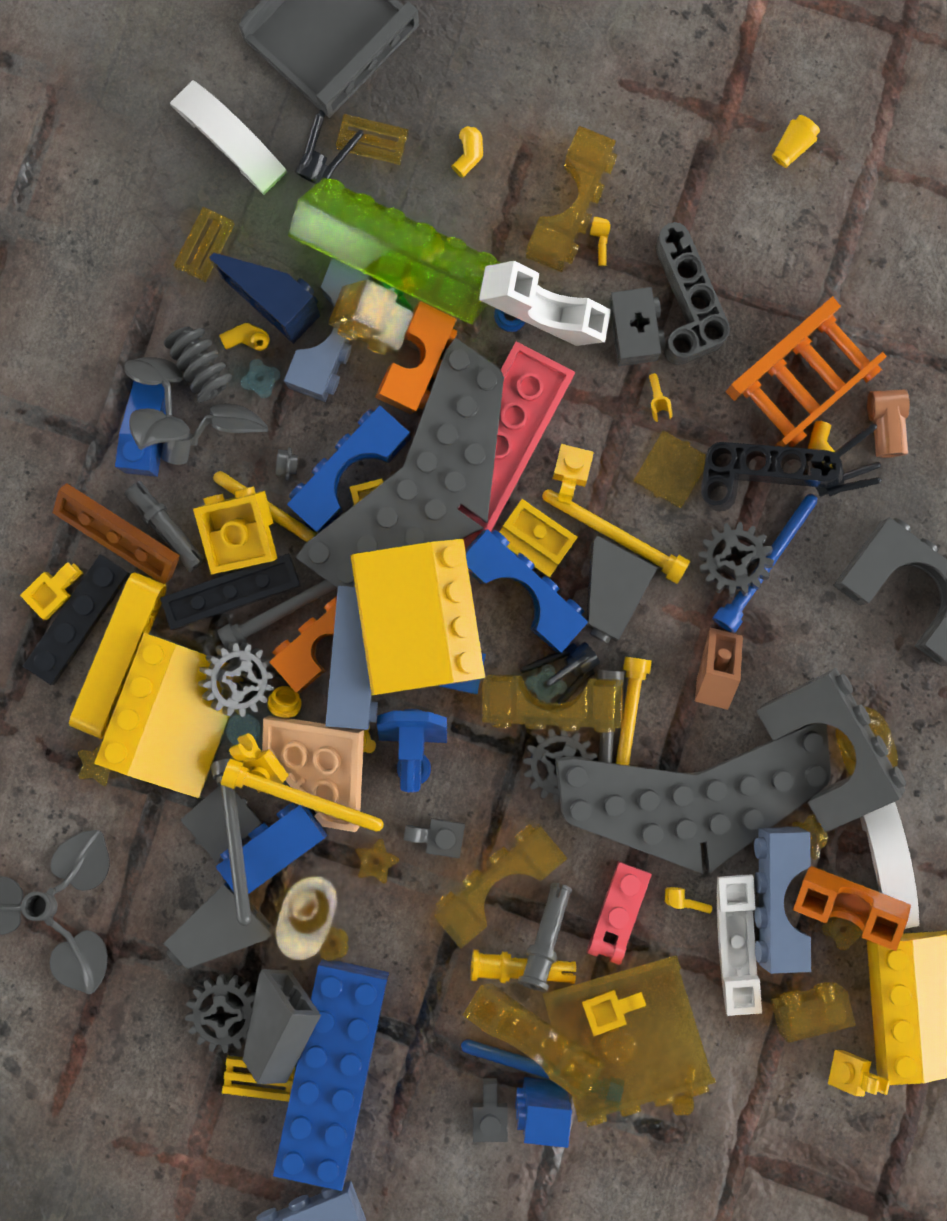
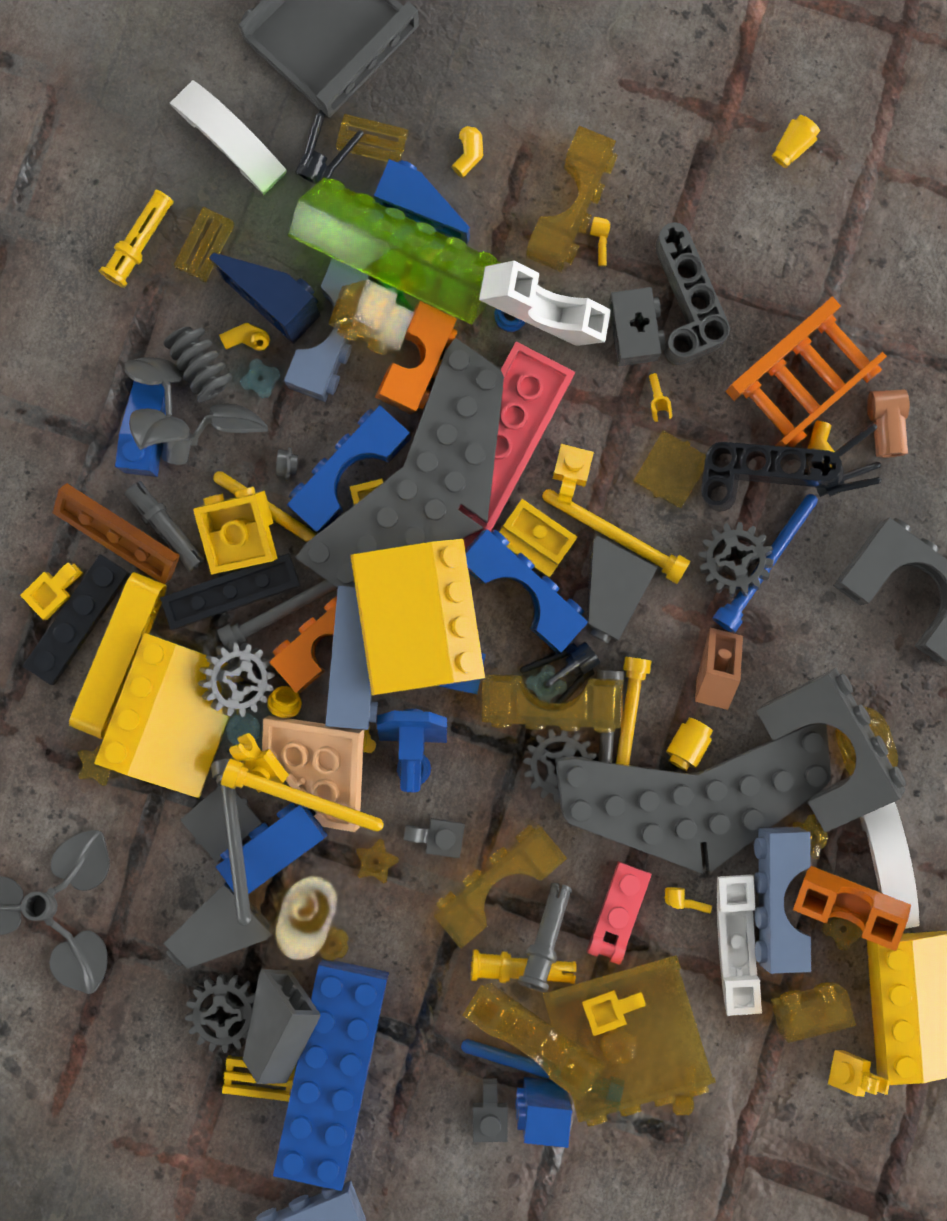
none -> yellow pin [99,190,174,288]
none -> blue slope [374,159,470,244]
none -> yellow brick [666,717,713,771]

